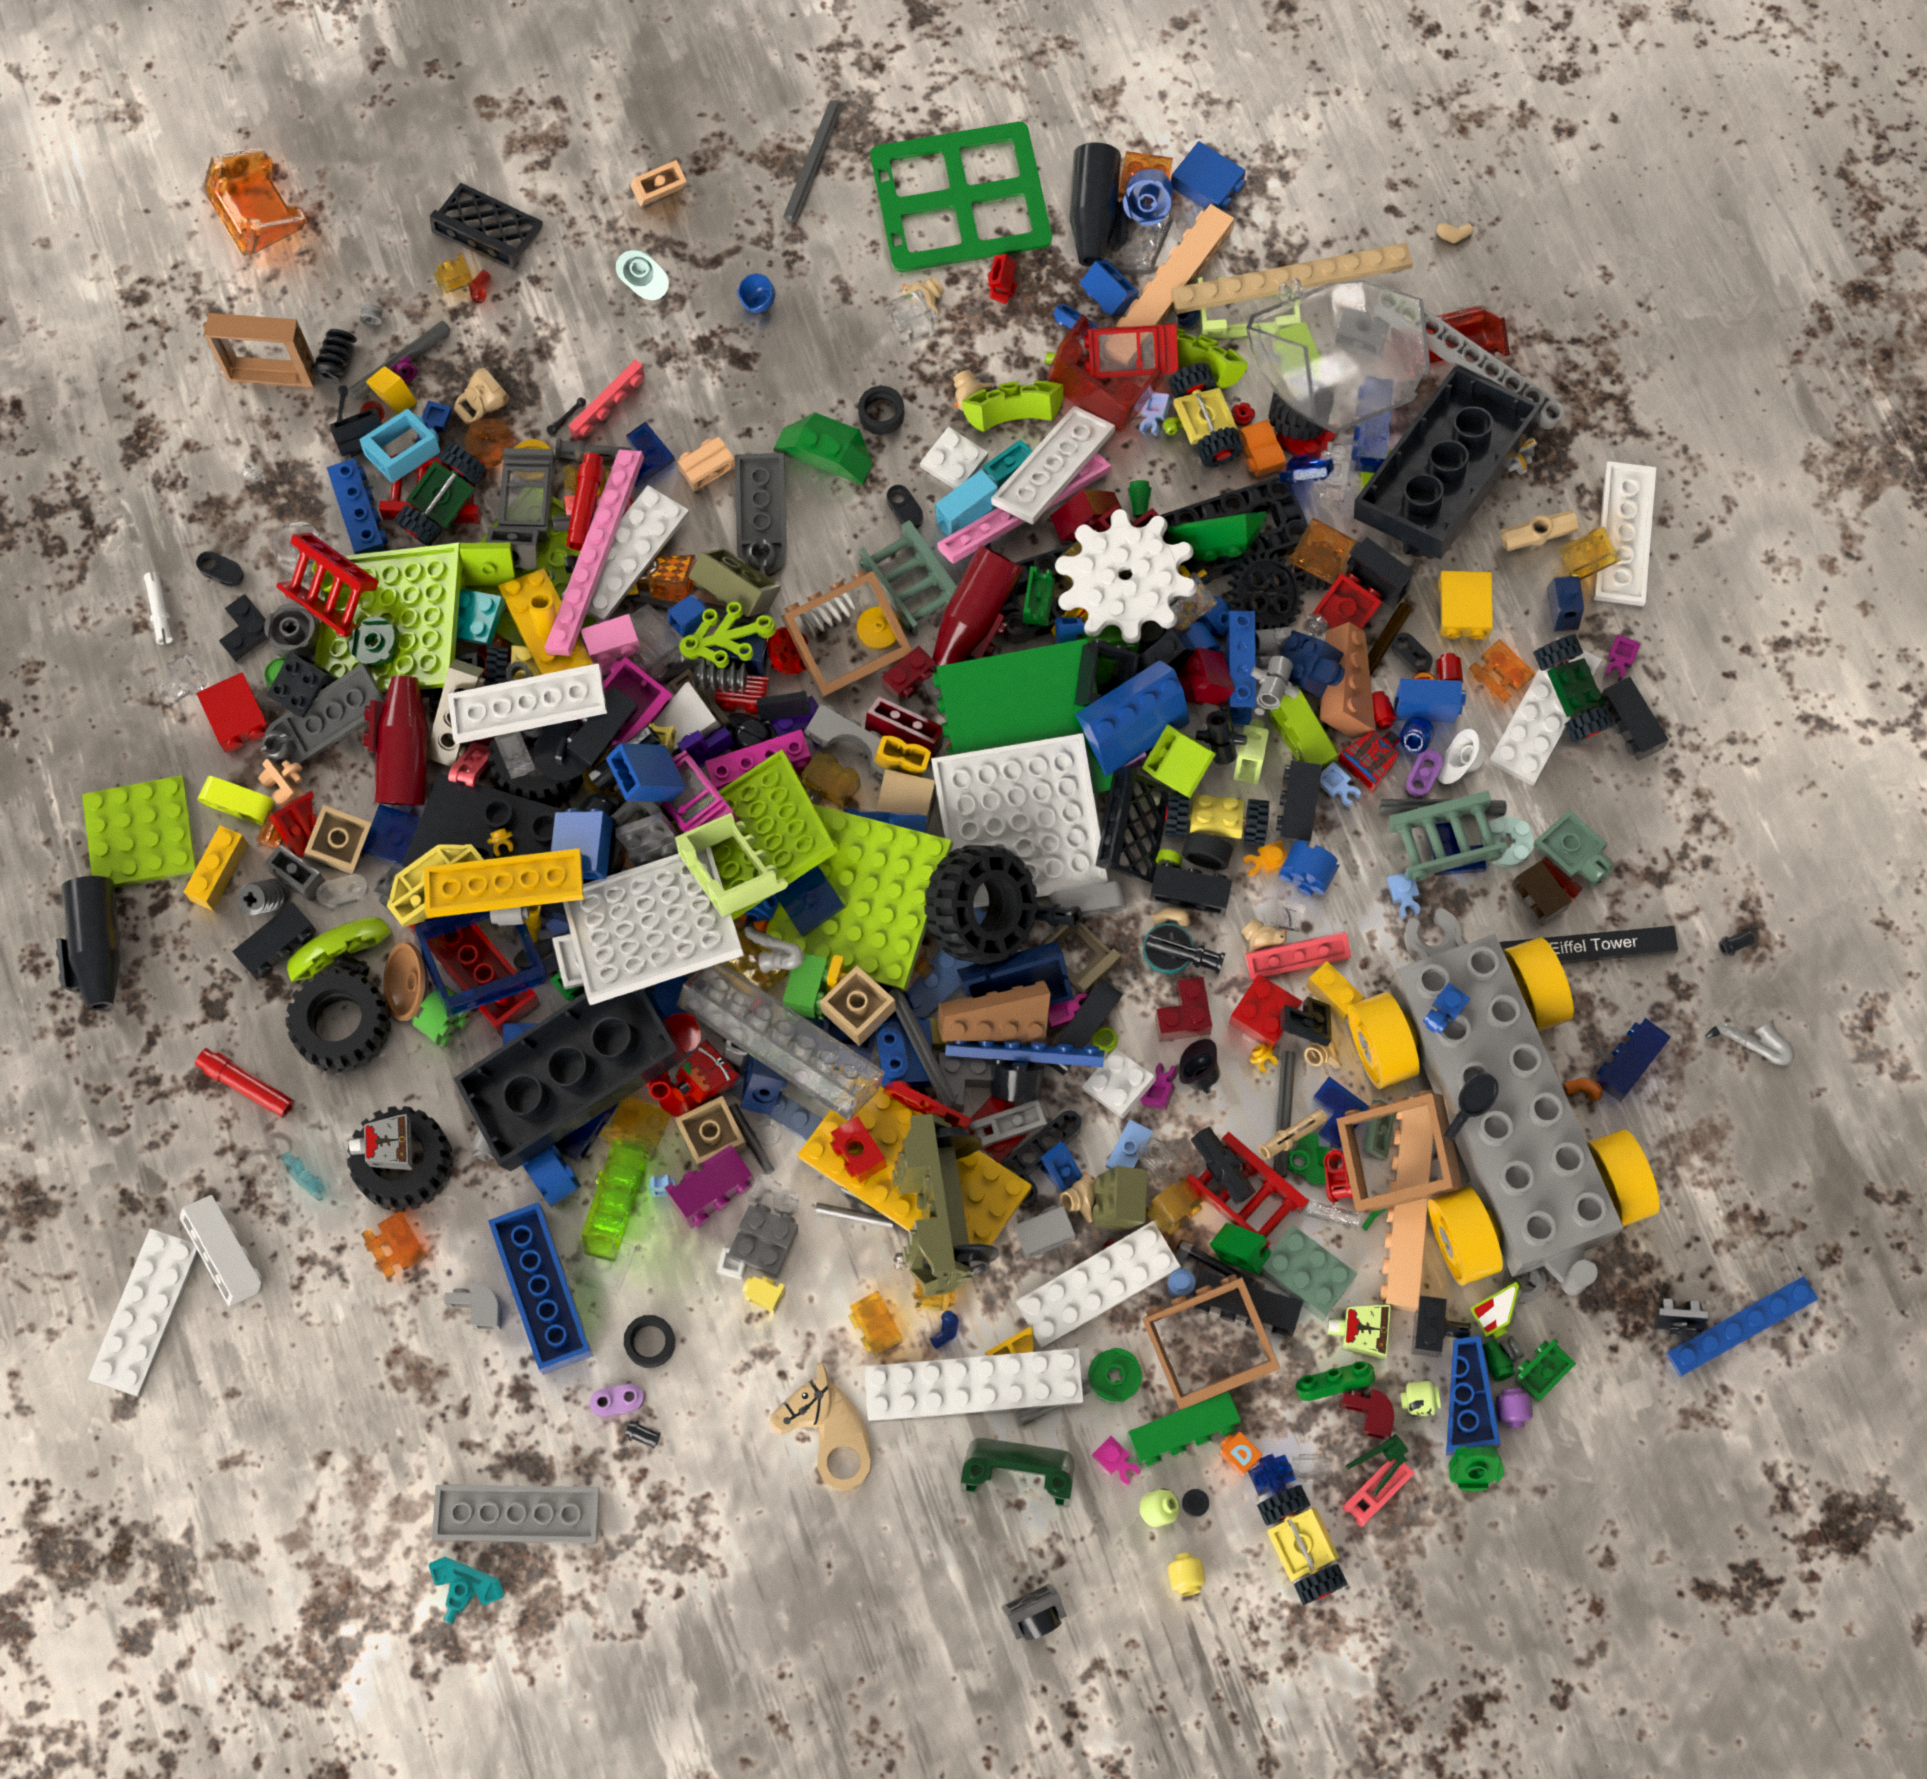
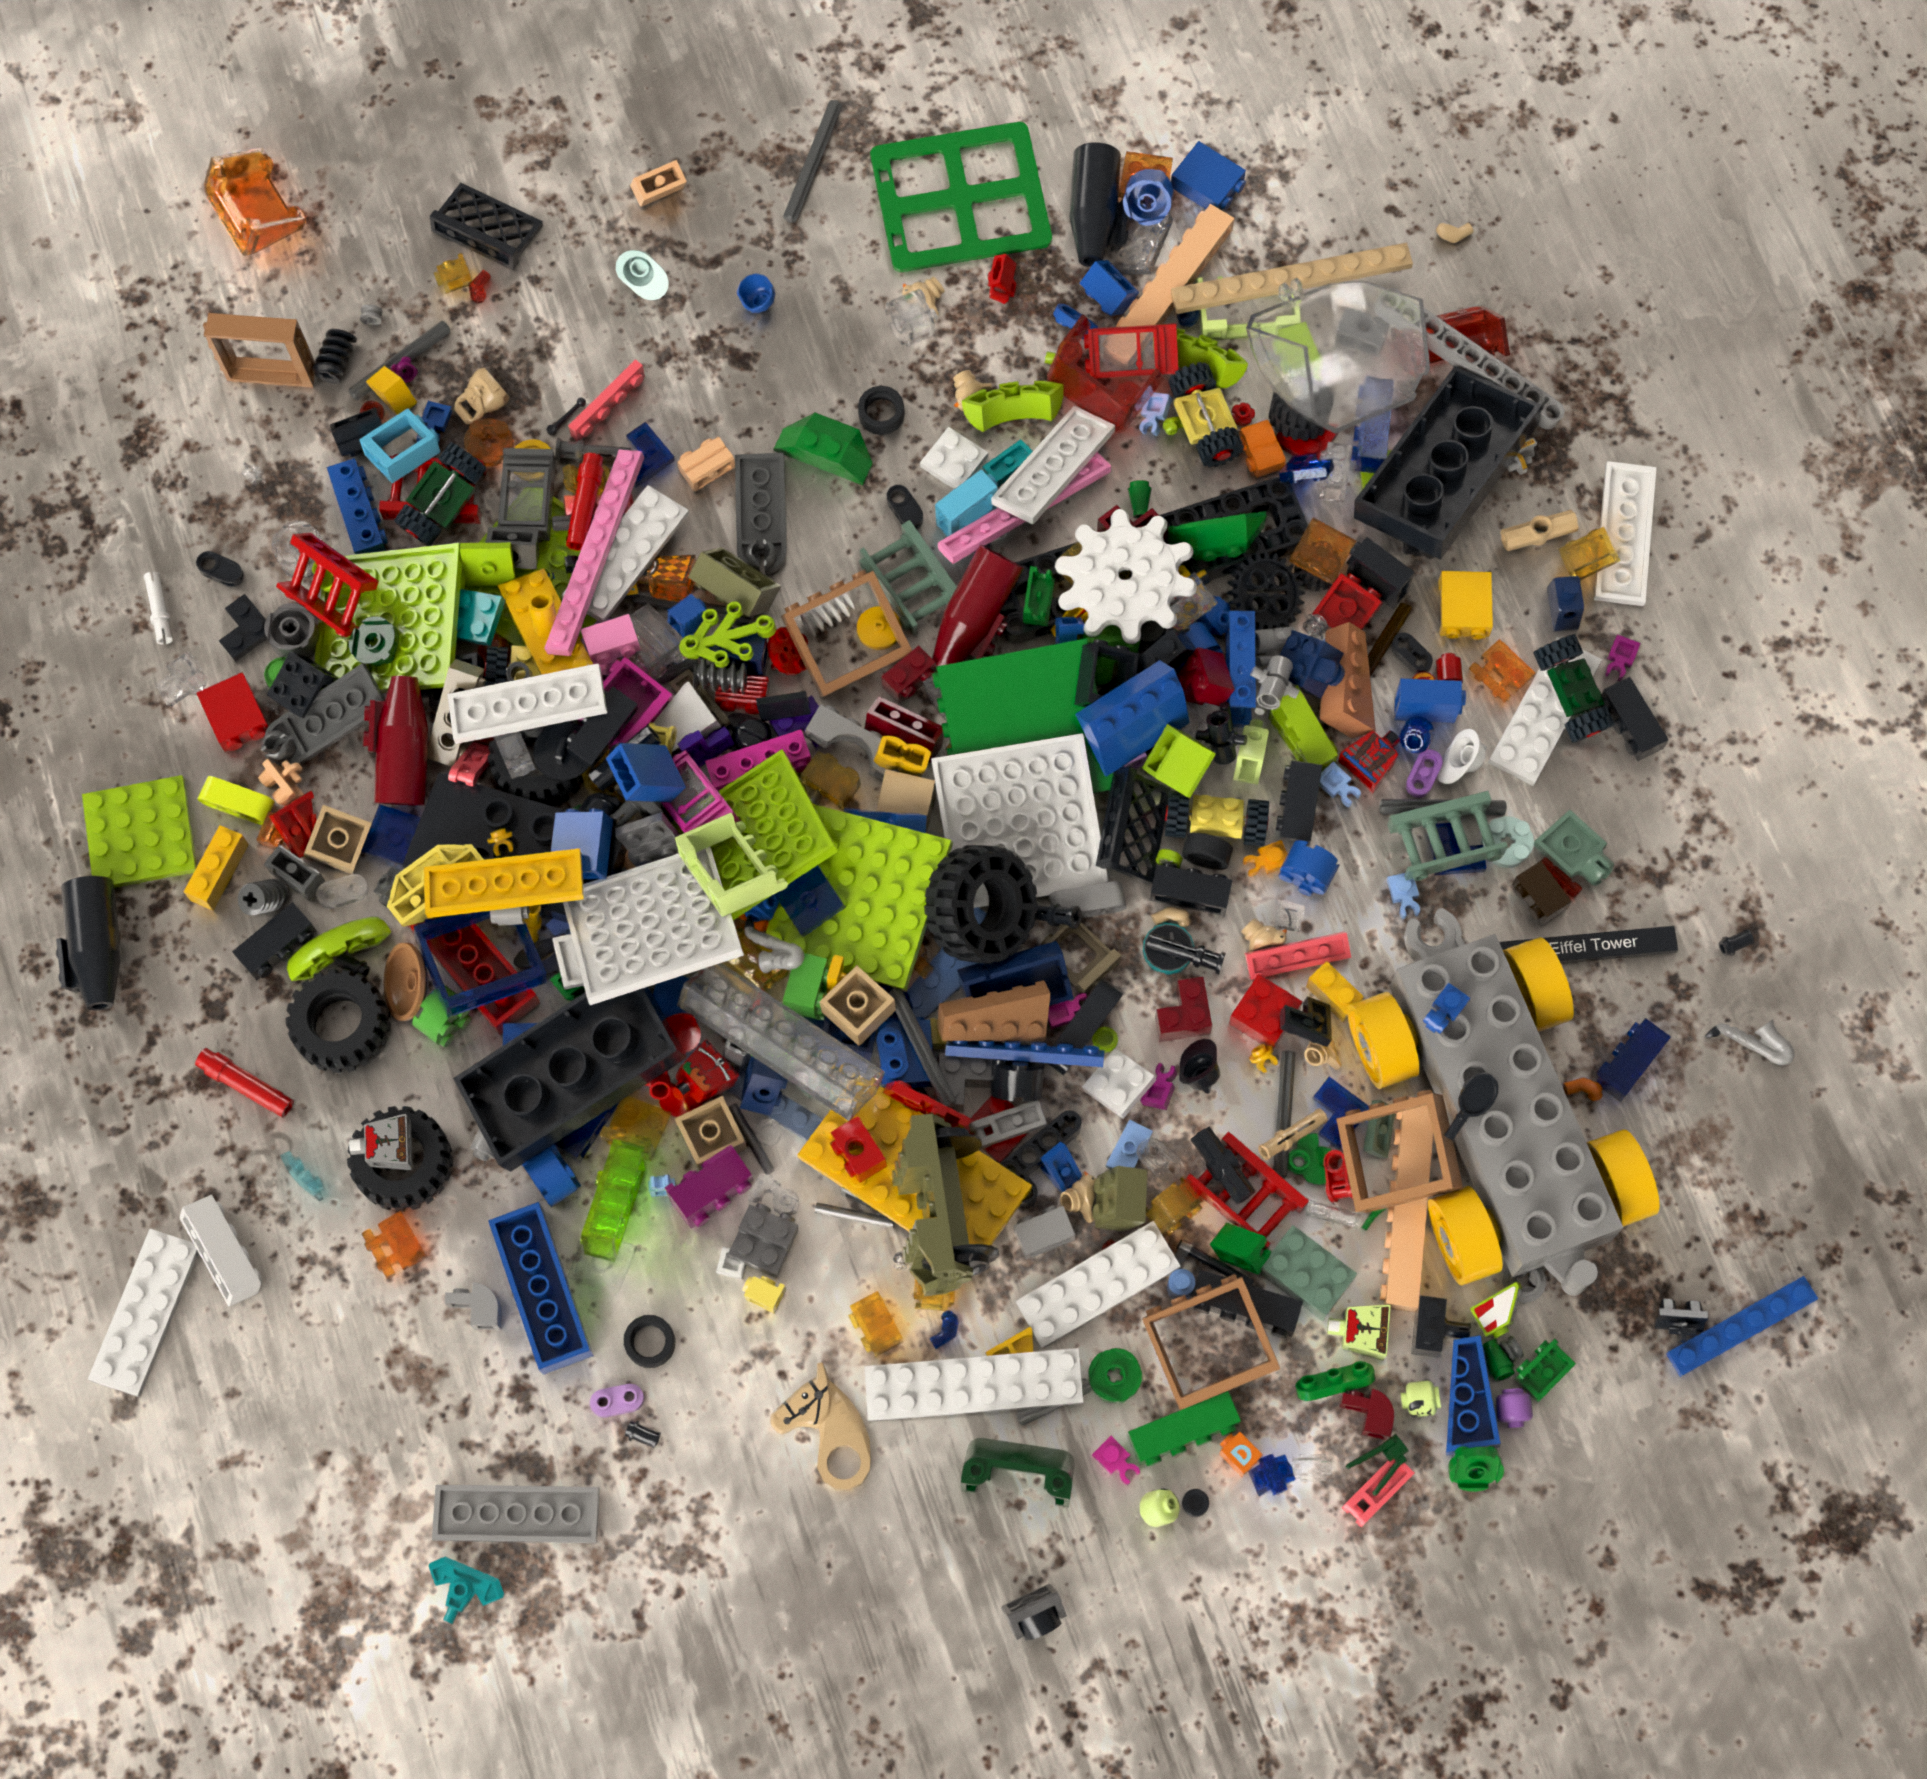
black hinge [336,385,349,422] -> none
dark red brick [1050,489,1122,543] -> none
light yellow head [1168,1553,1206,1596] -> none
plate [1257,1485,1348,1605] -> none
red brick [1372,691,1397,730] -> none

